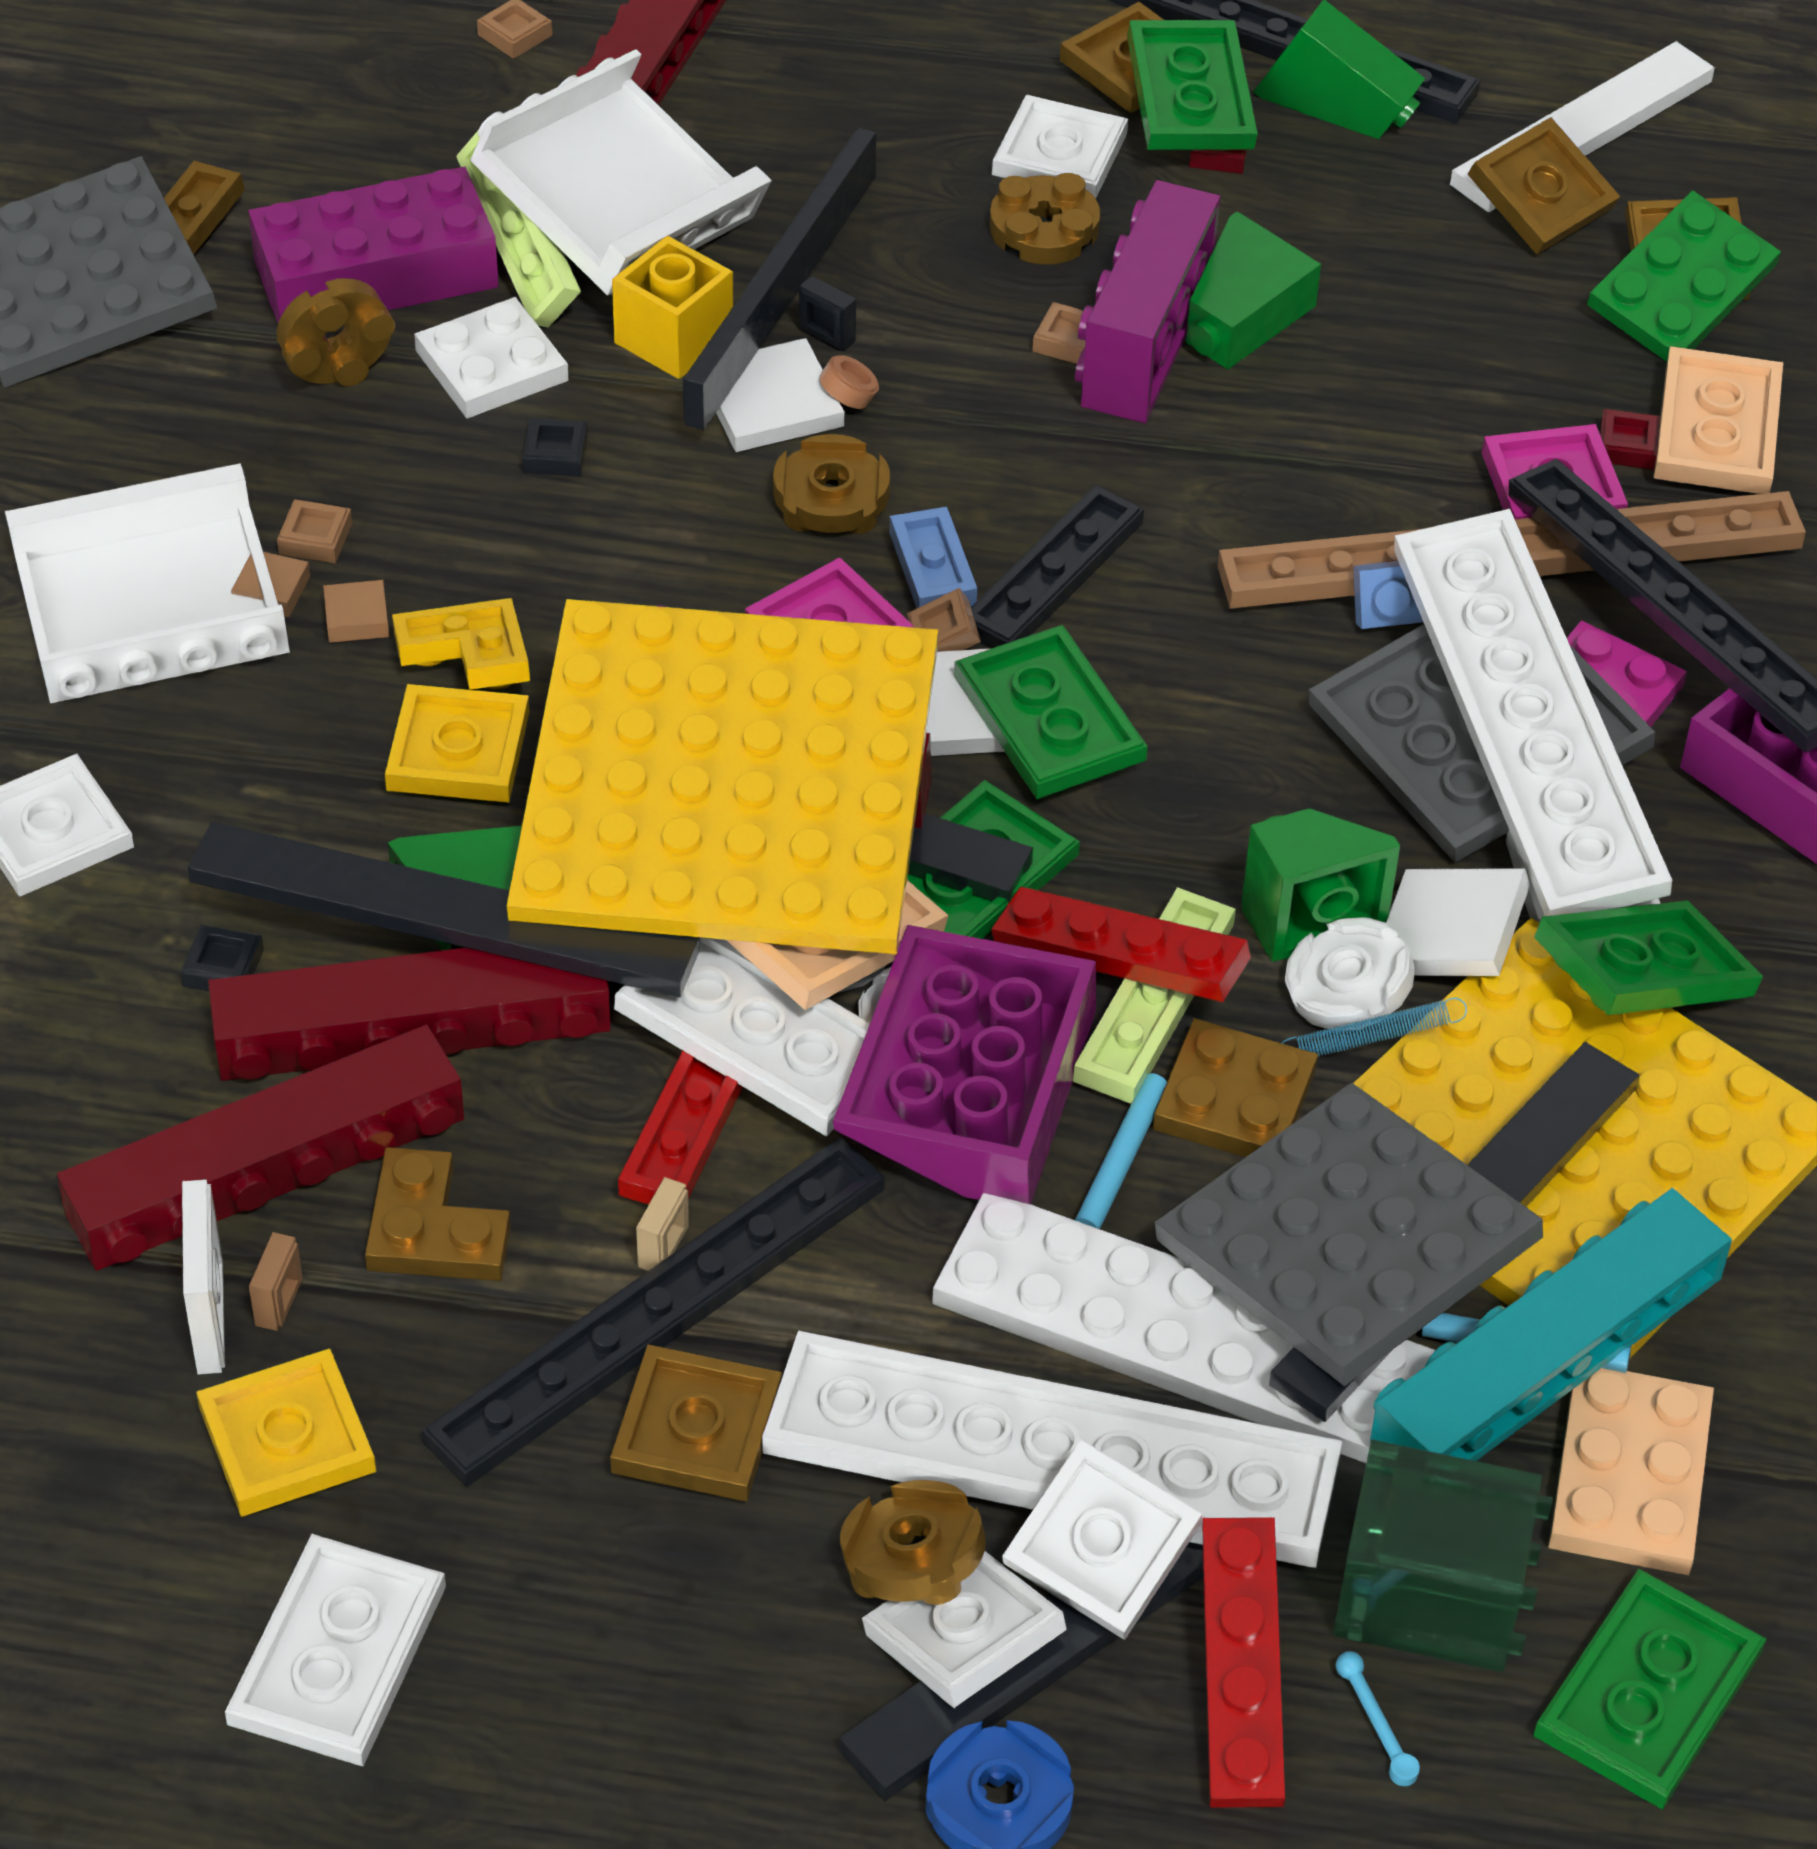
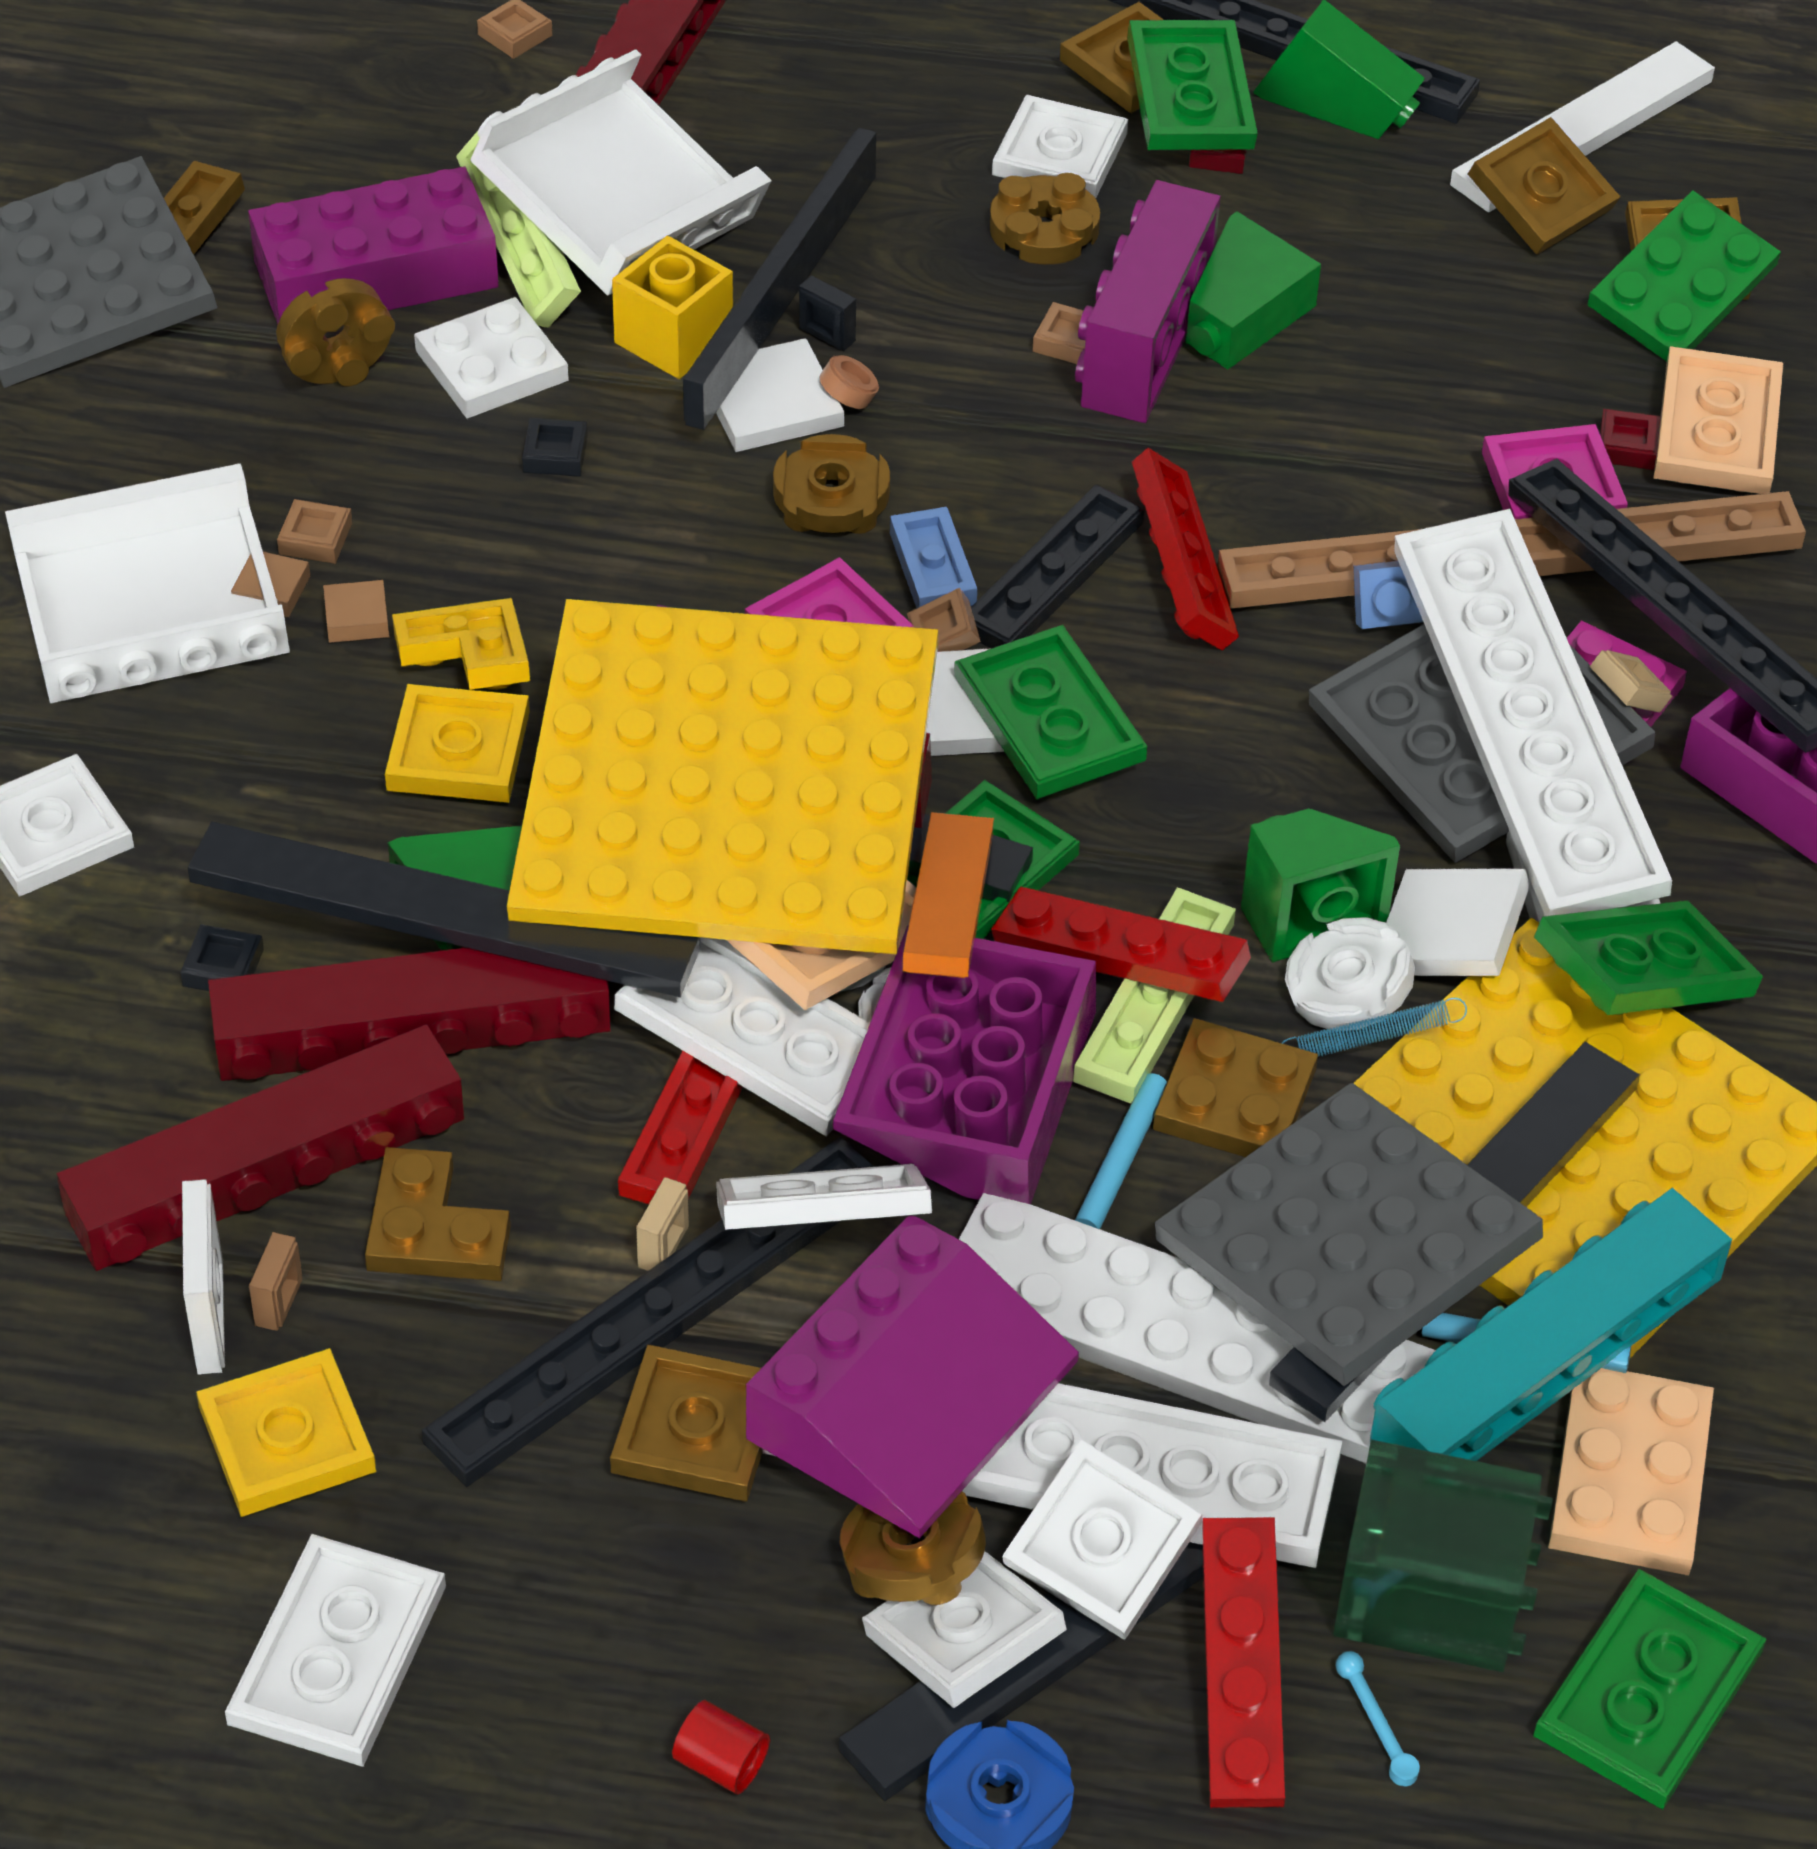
none -> red beam [672,1700,770,1795]
none -> white tile [716,1164,932,1230]
none -> magenta slope [746,1215,1079,1539]
none -> orange tile [903,812,994,978]
none -> red plate [1132,448,1239,651]
none -> tan tile [1589,650,1673,713]

